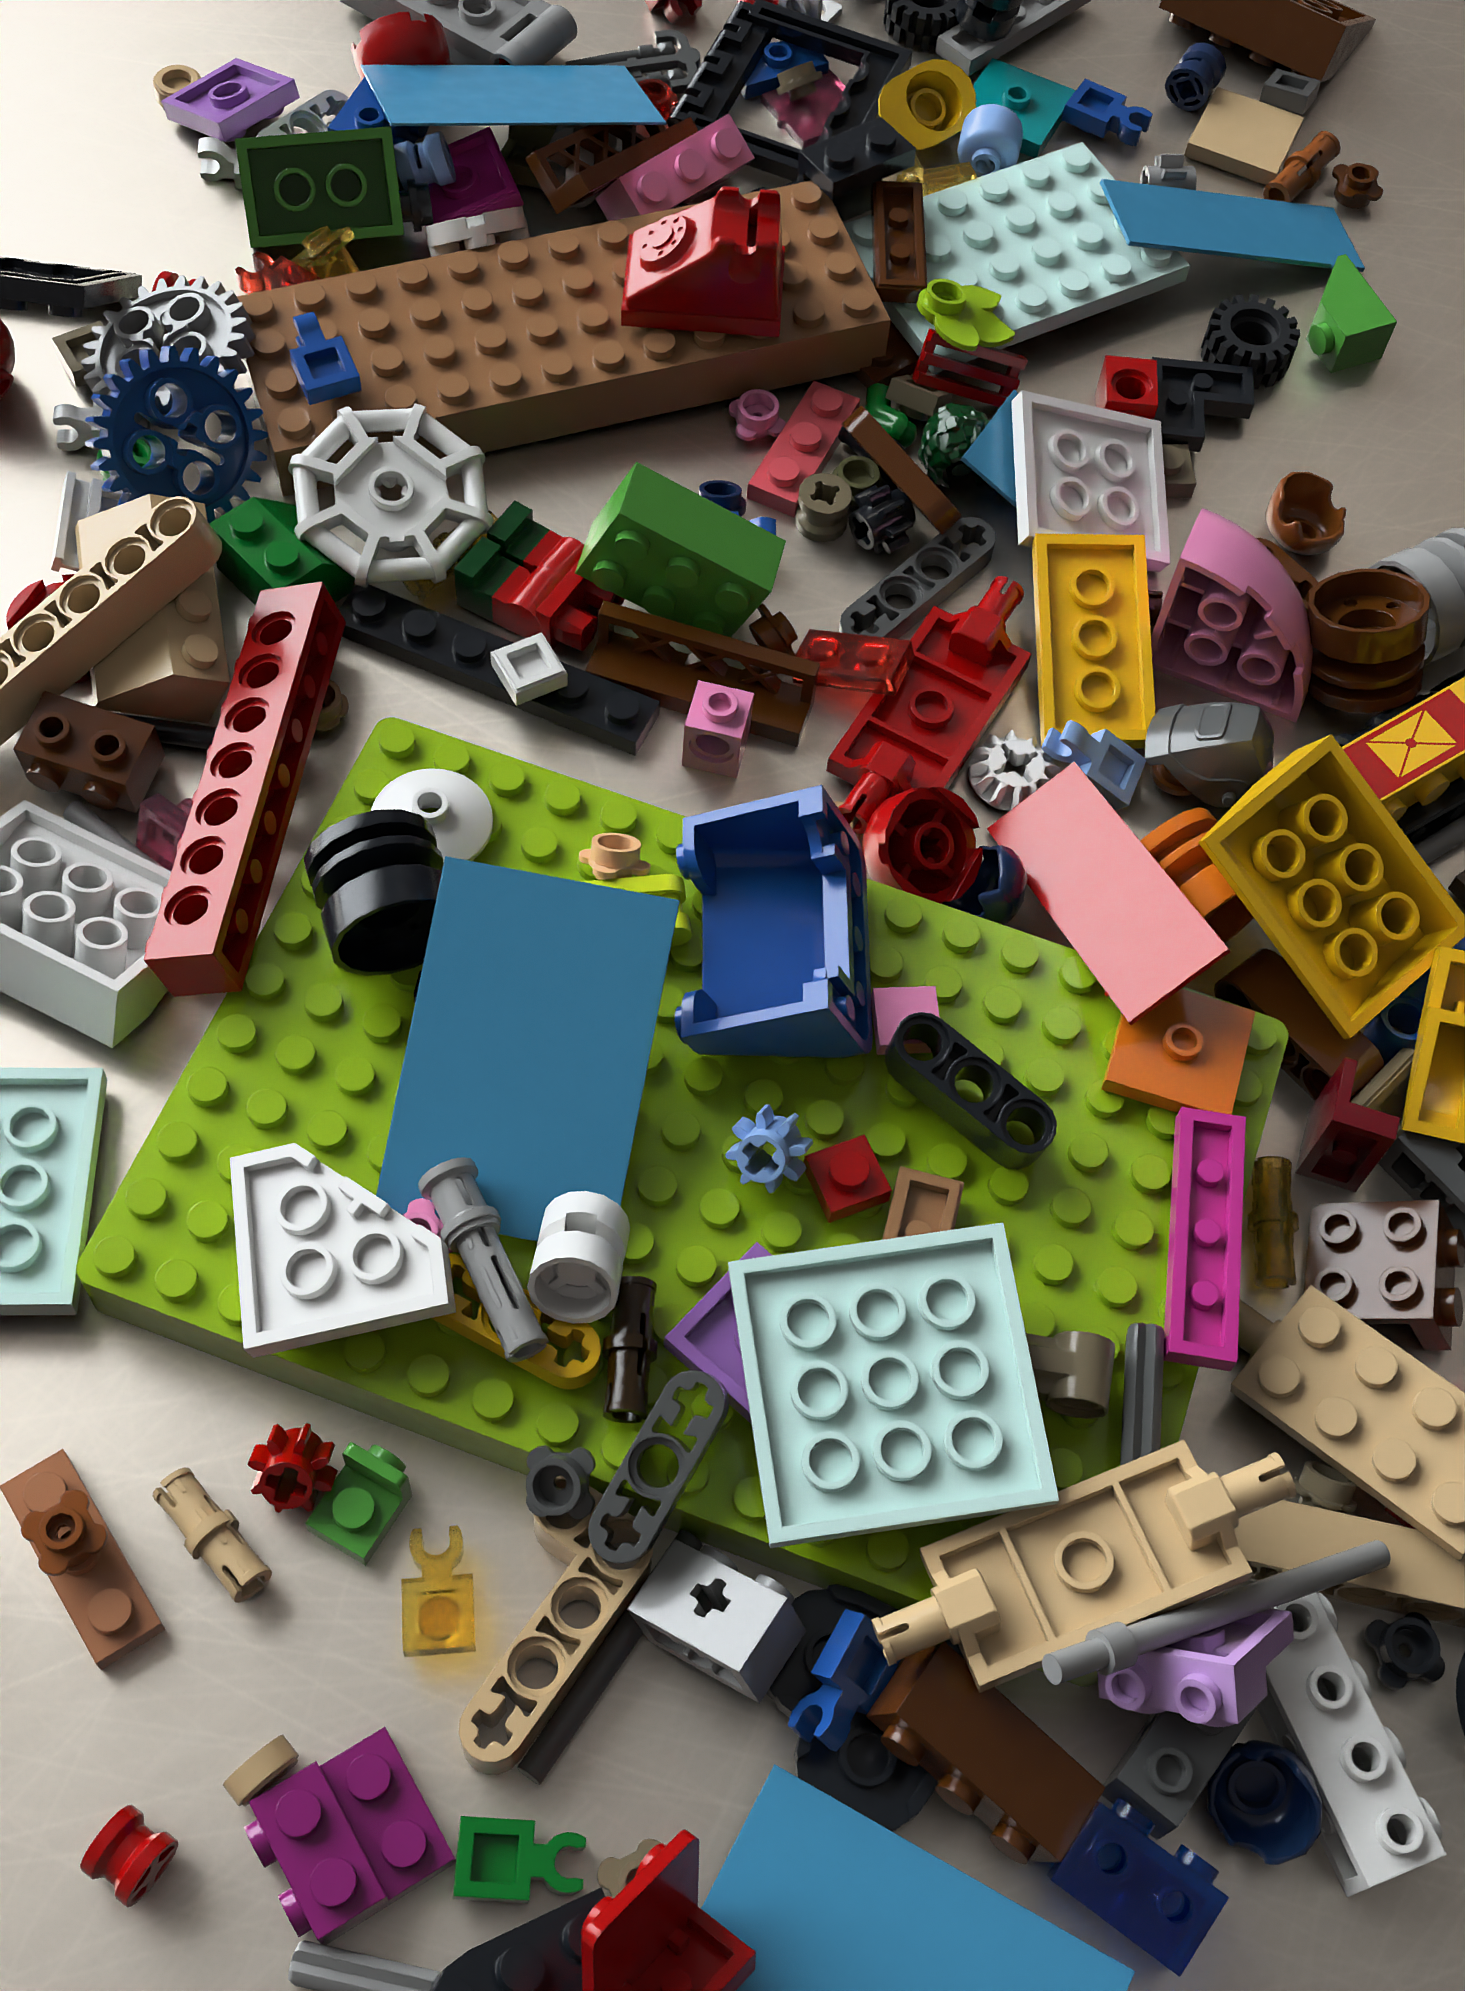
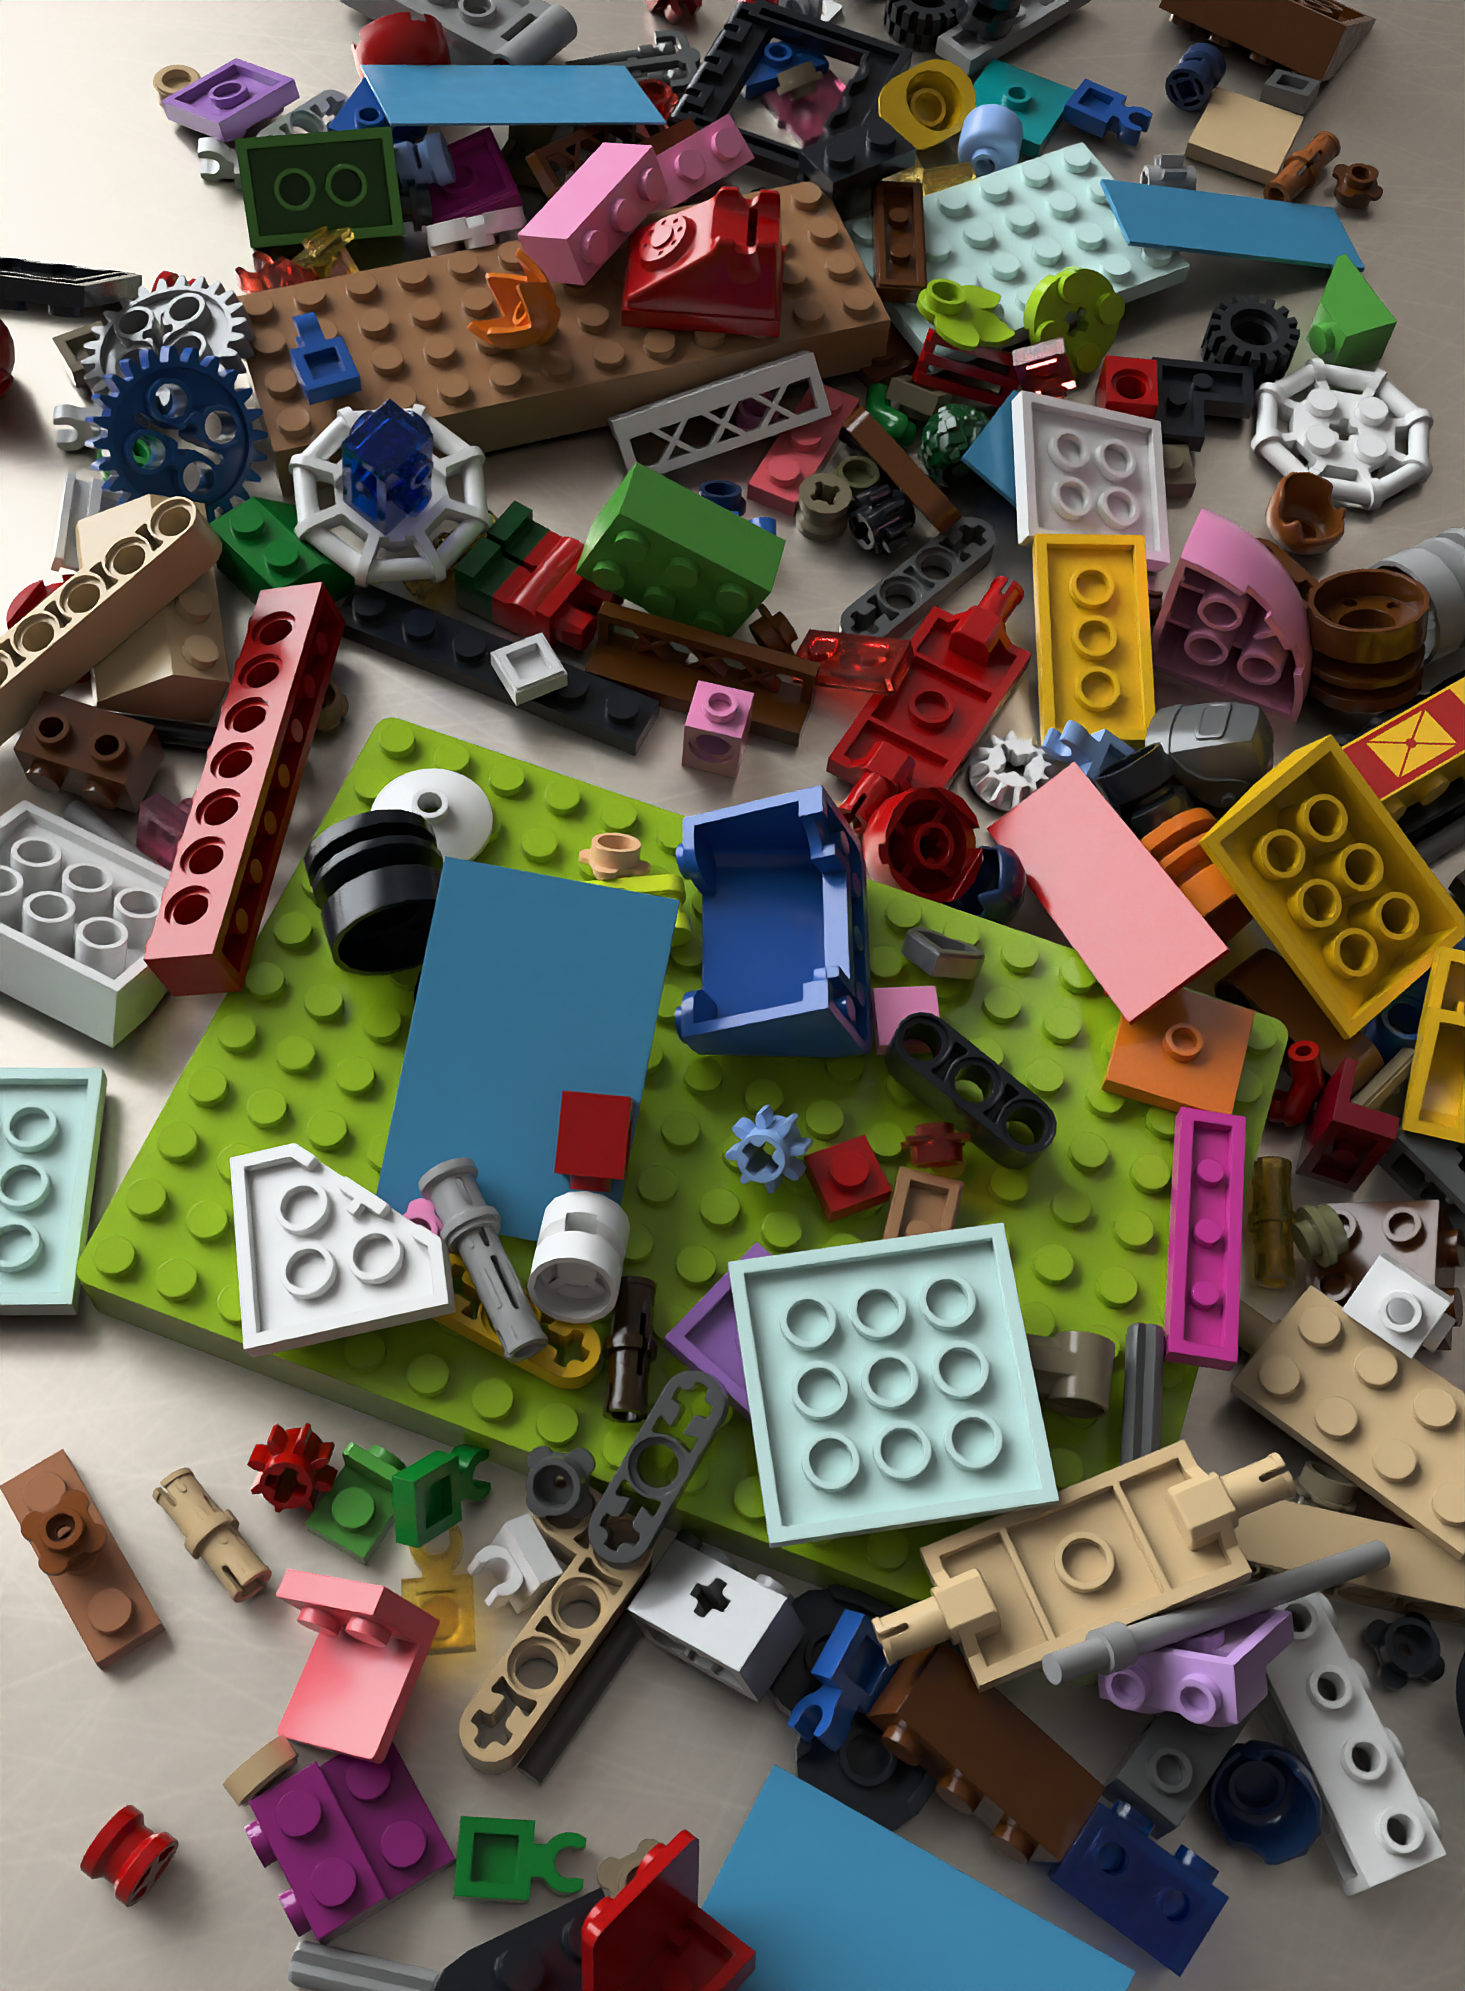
none -> coral bracket [276,1569,441,1764]
none -> clear blue brick [342,398,434,536]
none -> green plate [392,1444,491,1548]
none -> orange piece [466,247,561,349]
none -> white tile [467,1513,563,1614]
none -> bright pink brick [518,142,668,286]
none -> red brick [554,1090,635,1192]
none -> white fence [607,350,832,474]
none -> clear red plate [900,1122,971,1168]
none -> flat silver tile [901,927,985,980]
none -> clear red plate [1012,337,1077,400]
none -> lime plate [1023,266,1125,374]
none -> black wheel [1093,742,1196,841]
none -> white plate [1251,358,1434,510]
none -> red arm [1267,1040,1325,1128]
none -> olive plate [1291,1204,1349,1268]
none -> white brick [1341,1253,1457,1359]

